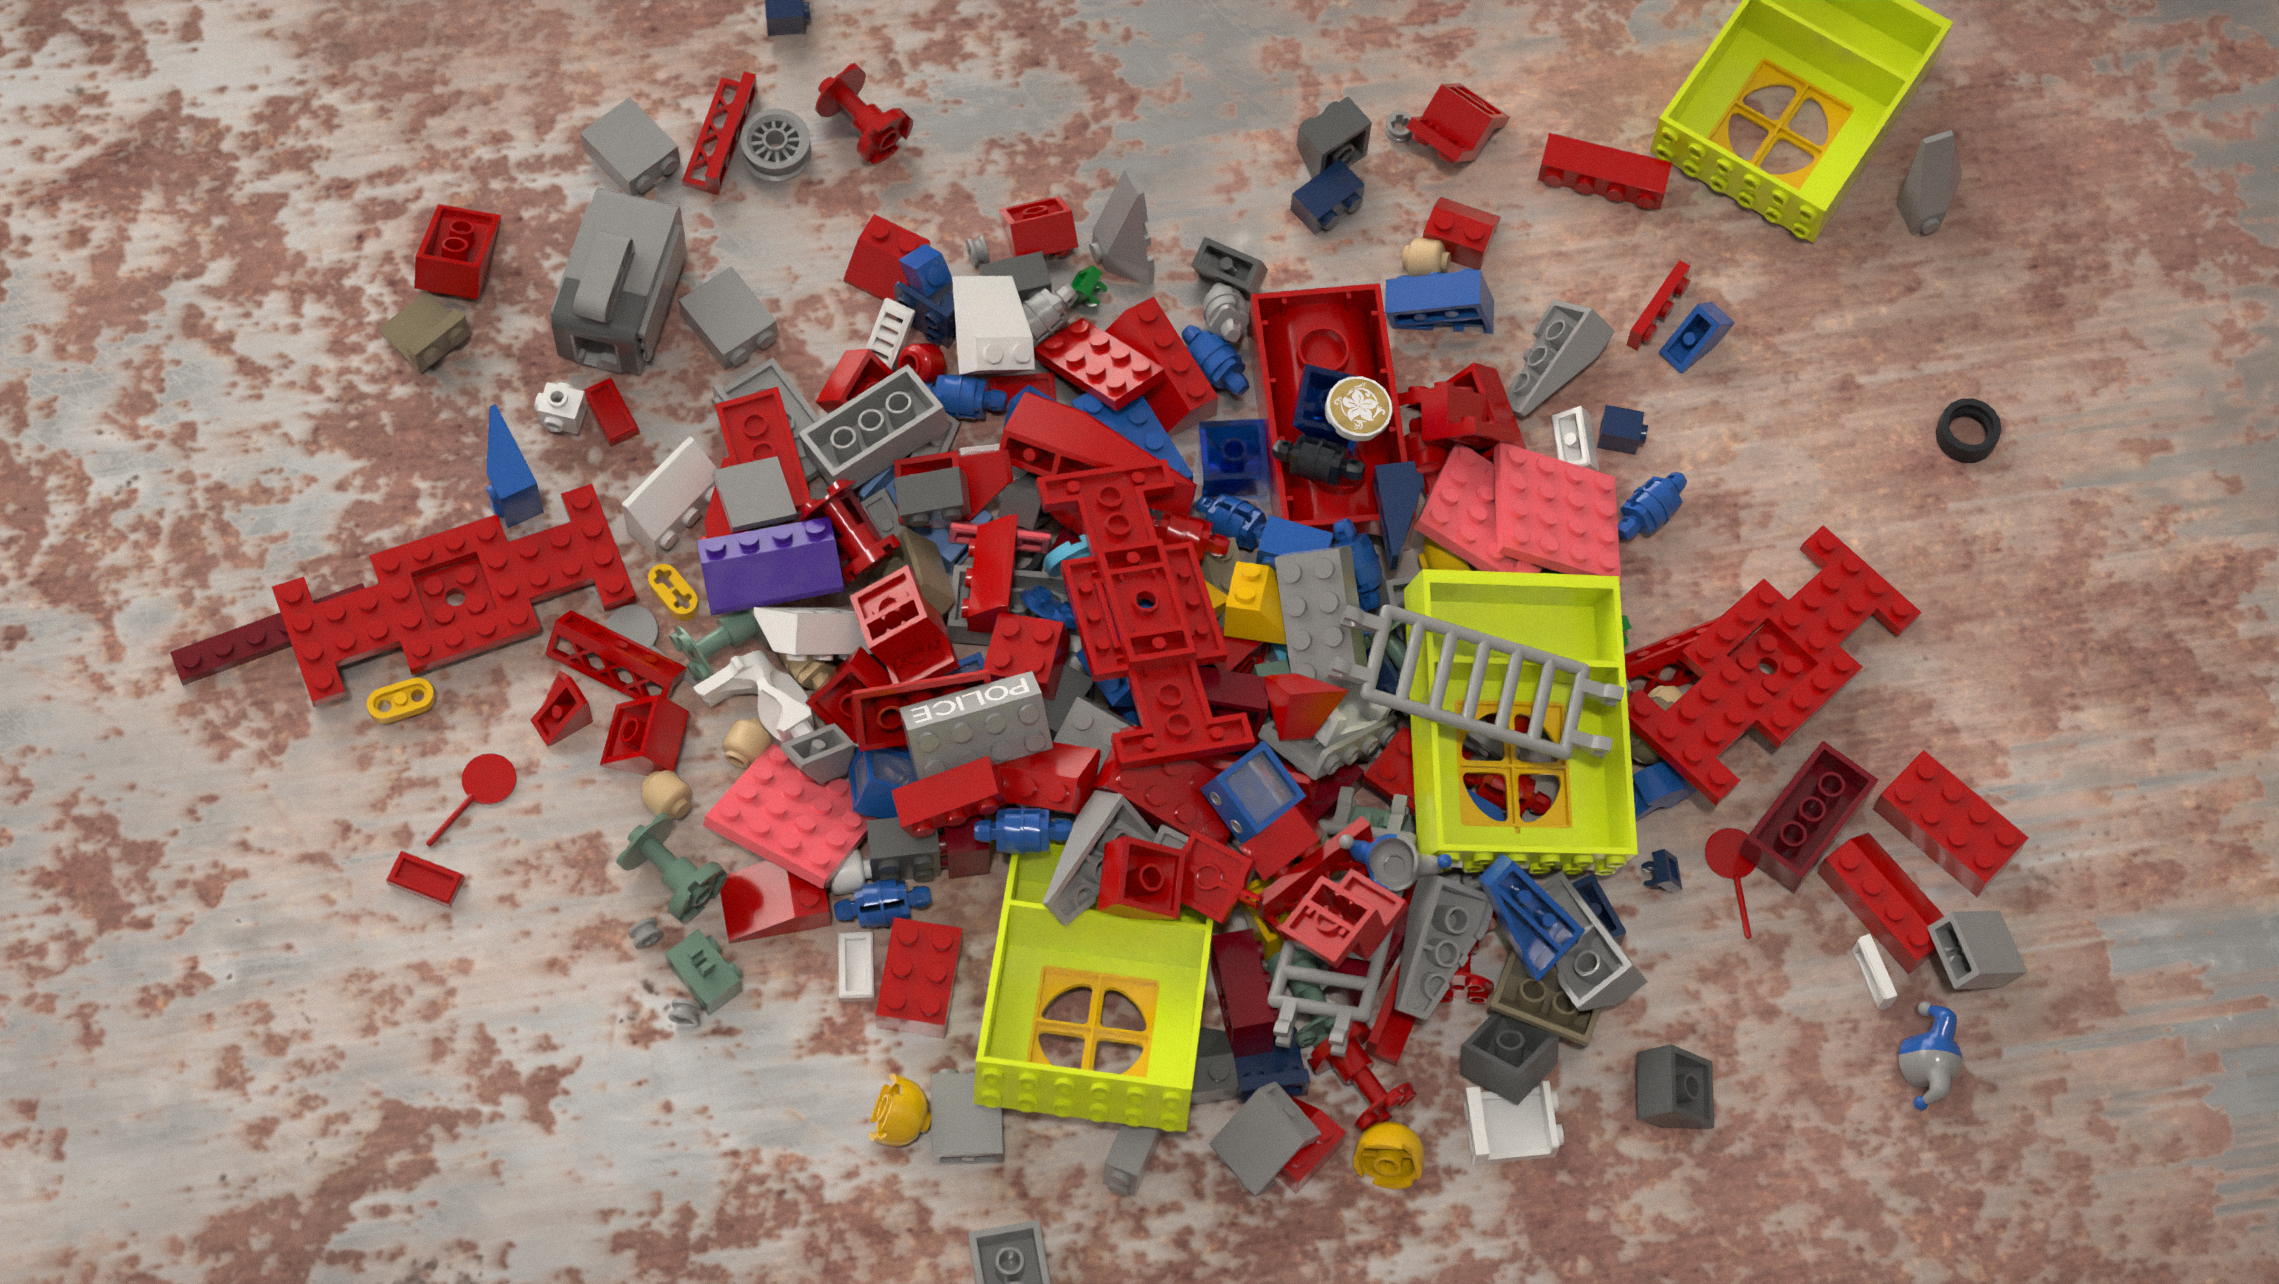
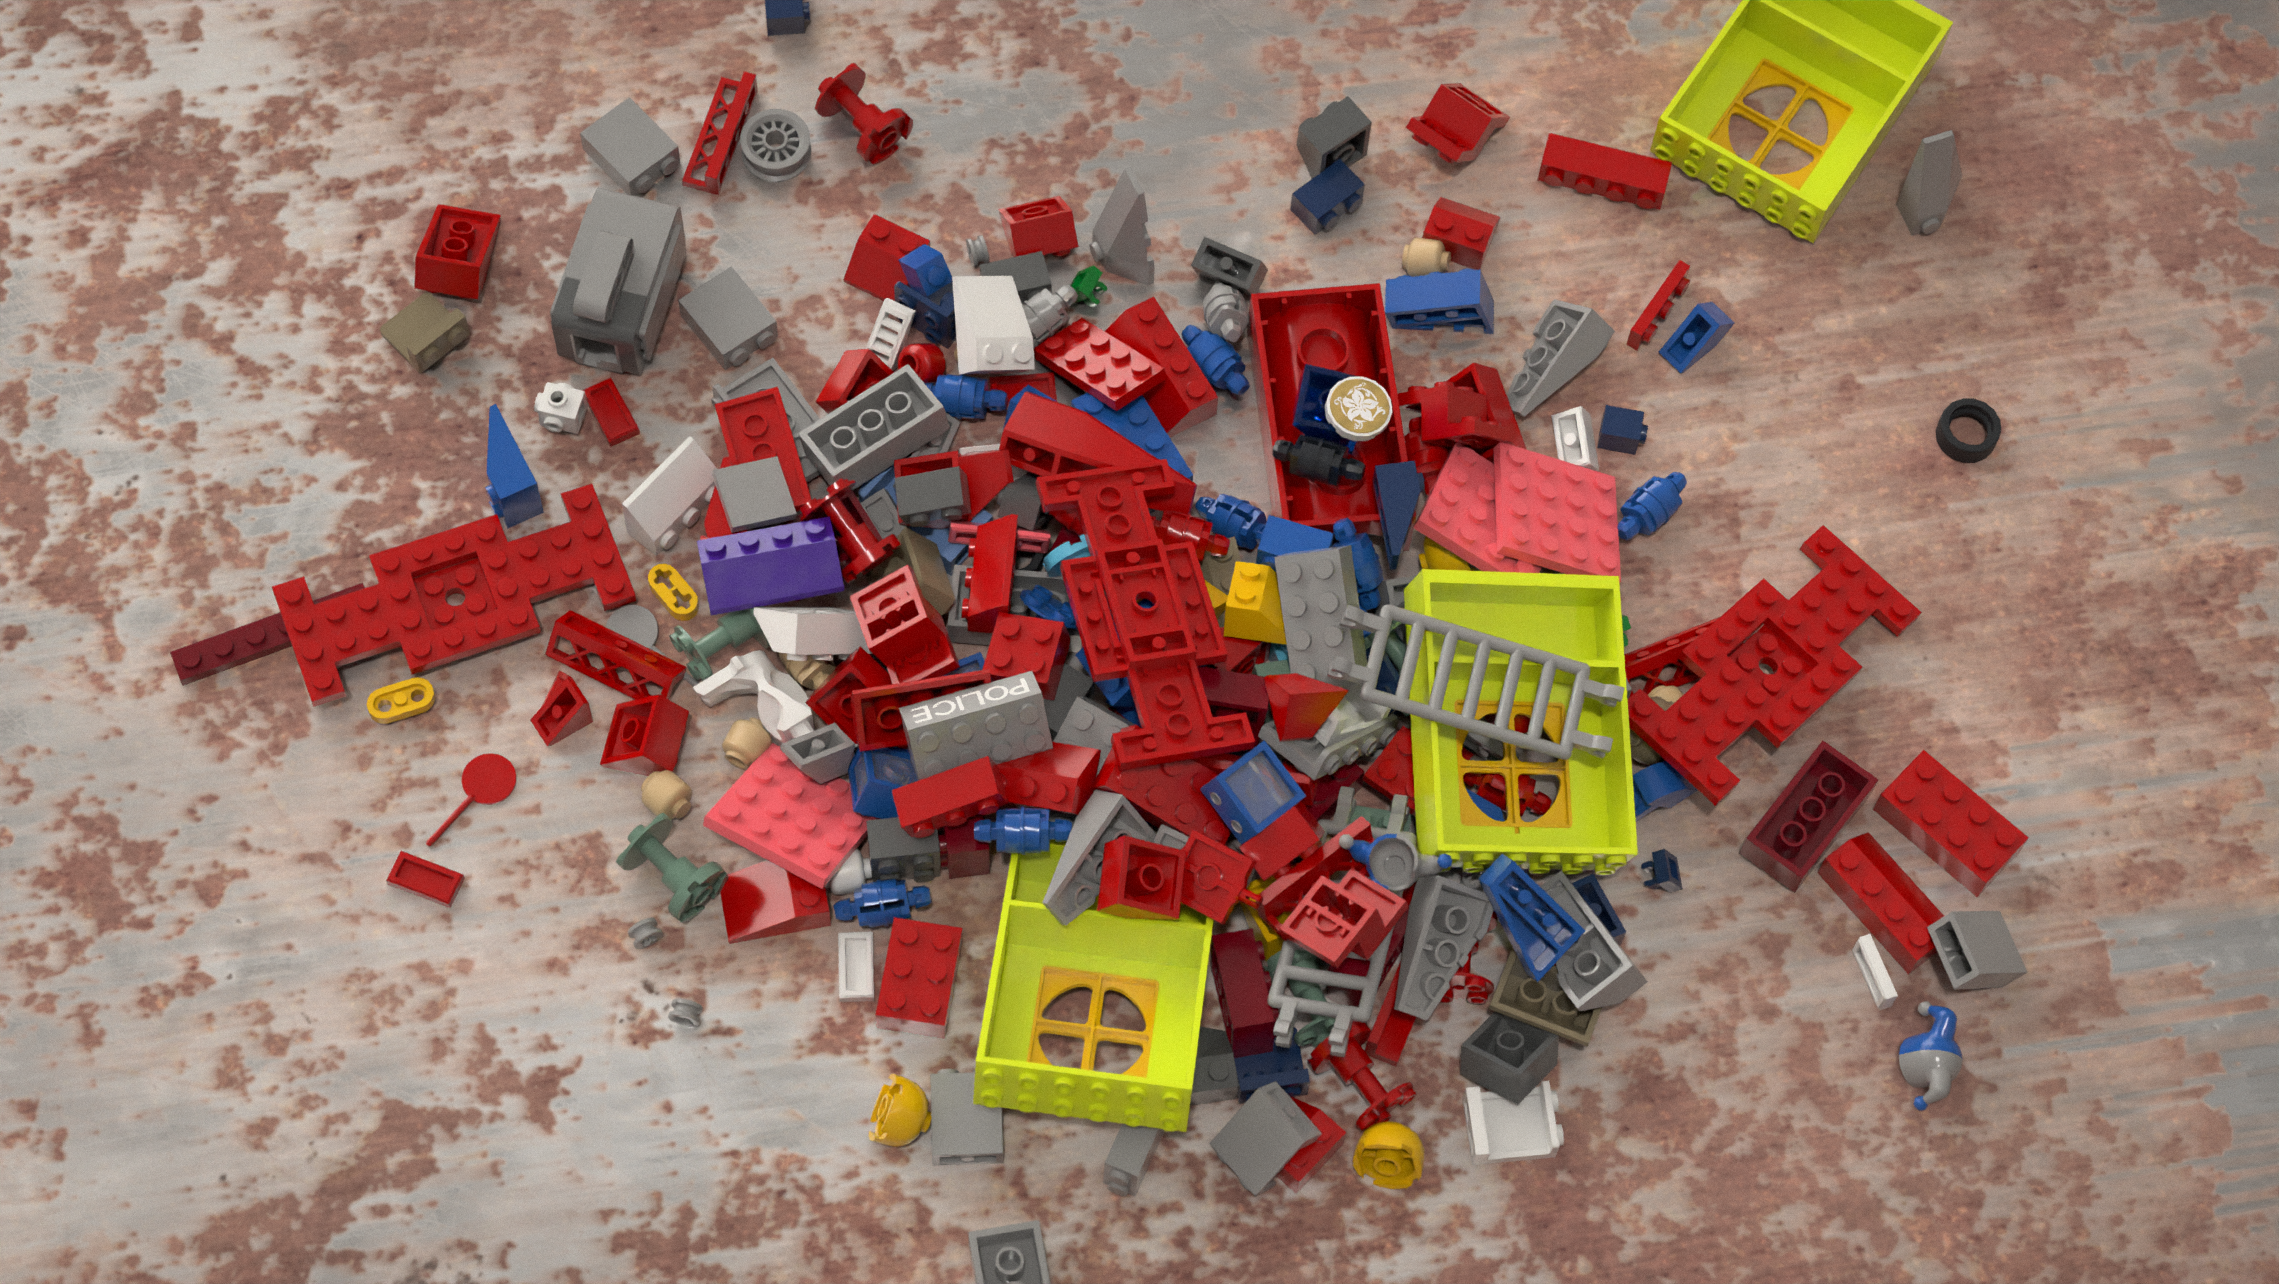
sand green brick [665,929,743,1016] -> none
clear blue slope [1198,419,1269,498] -> none
light grey bush [1385,111,1413,143] -> none
dark grey slope [1636,1044,1714,1129] -> none
red piece [1704,828,1756,939] -> none

